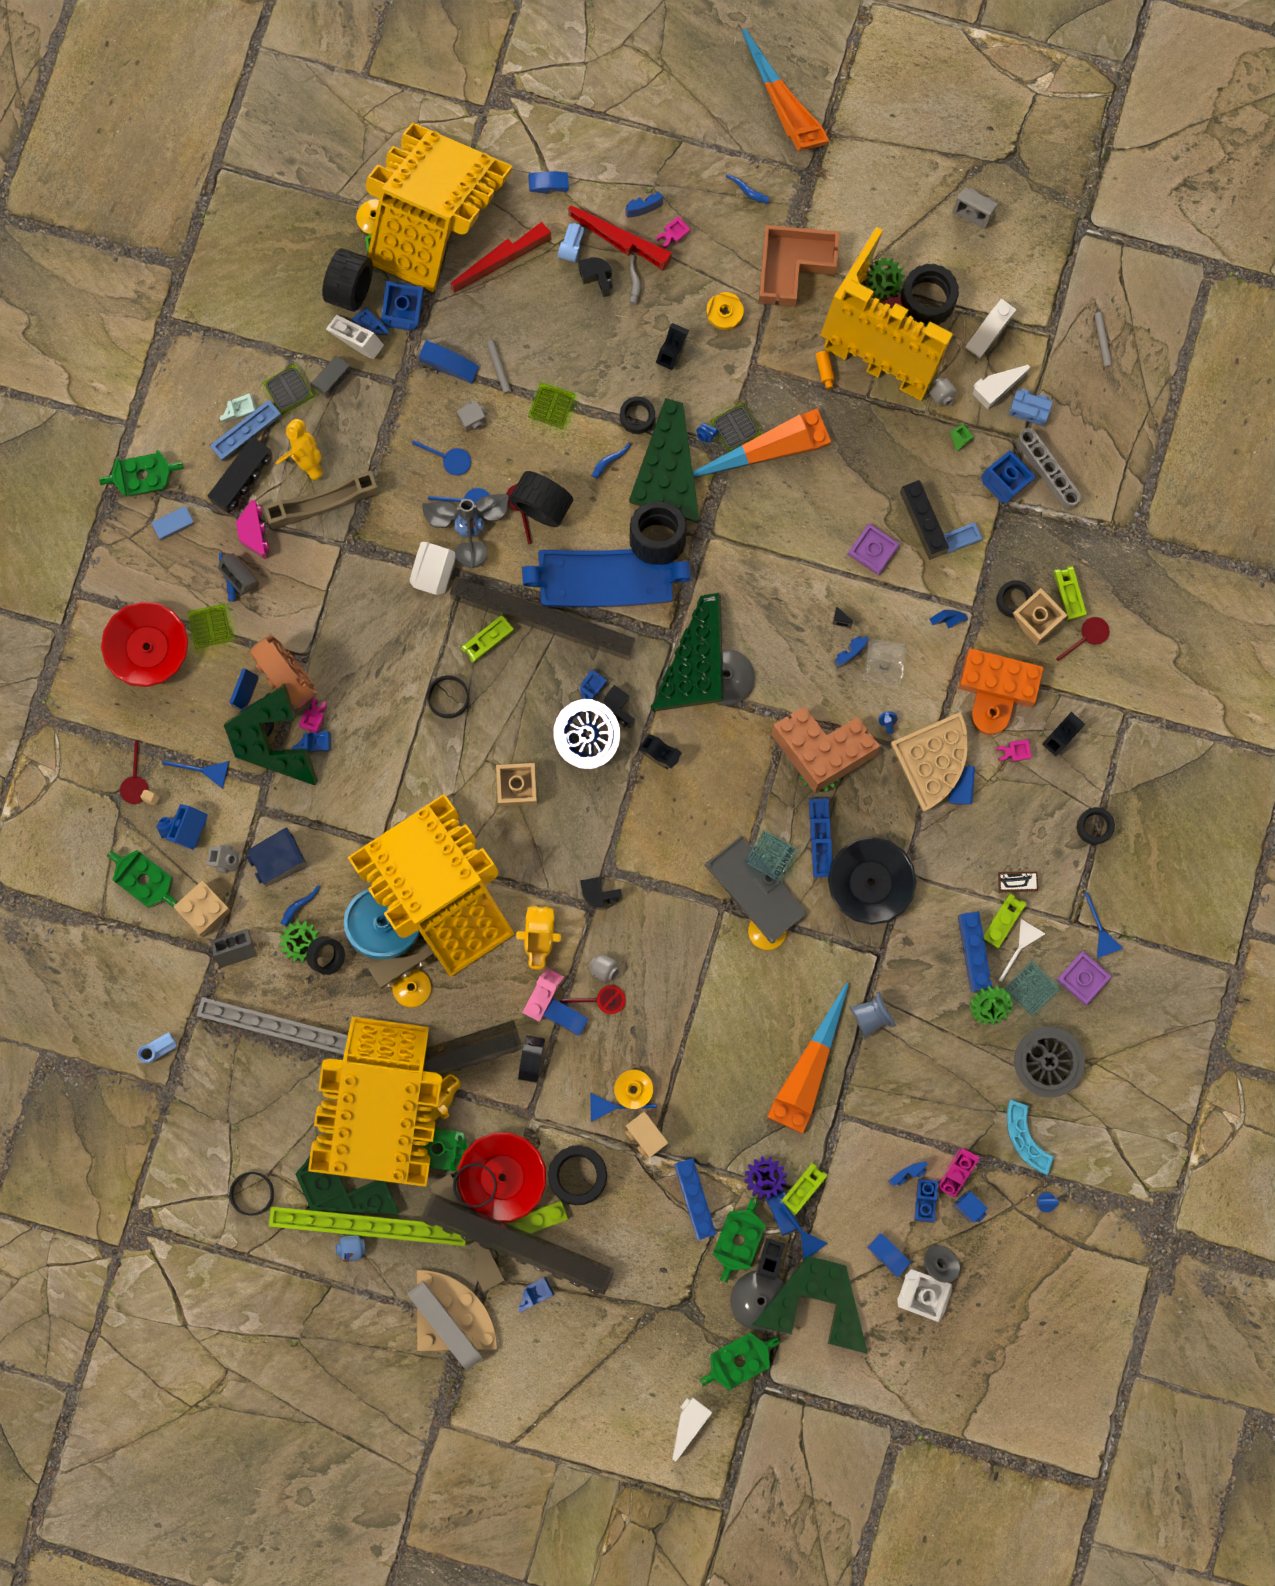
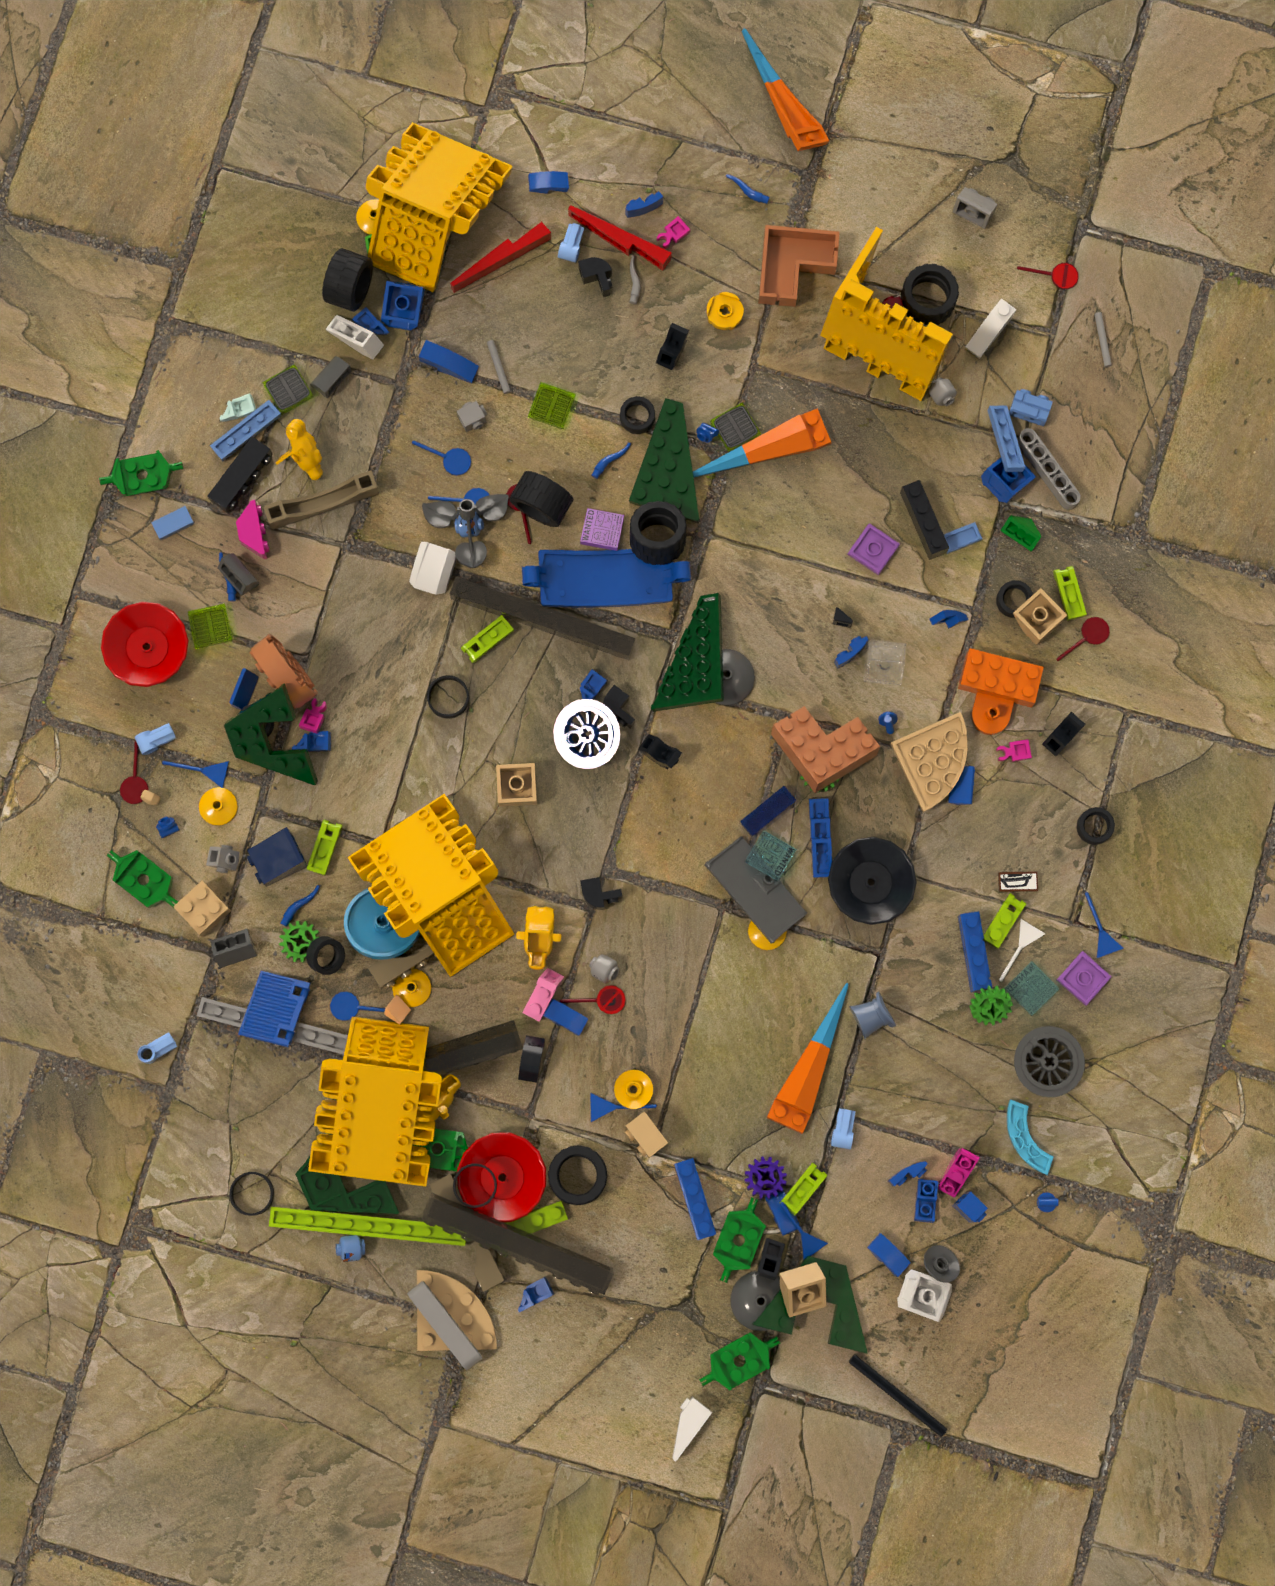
blue brick [166,804,208,850] -> none
light orange cylinder [815,351,835,389] -> none
bright green gear [865,258,905,299] -> none
bright green slope [950,424,975,451] -> none
white slope [972,365,1031,410] -> none
none -> light blue piece [135,723,176,755]
none -> yellow dish [199,787,238,826]
none -> blue window [238,971,311,1047]
none -> lime plate [307,819,343,876]
none -> blue piece [330,992,385,1021]
none -> light nougat slope [384,995,411,1025]
none -> medium lavender tile [580,508,624,551]
none -> clear blue plate [740,786,796,837]
none -> tan slope [779,1262,826,1318]
none -> light blue piece [831,1108,856,1150]
none -> black axle [849,1354,947,1437]
none -> medium blue plate [987,406,1025,472]
none -> green slope [1000,515,1042,551]
none -> piece [1017,263,1079,290]

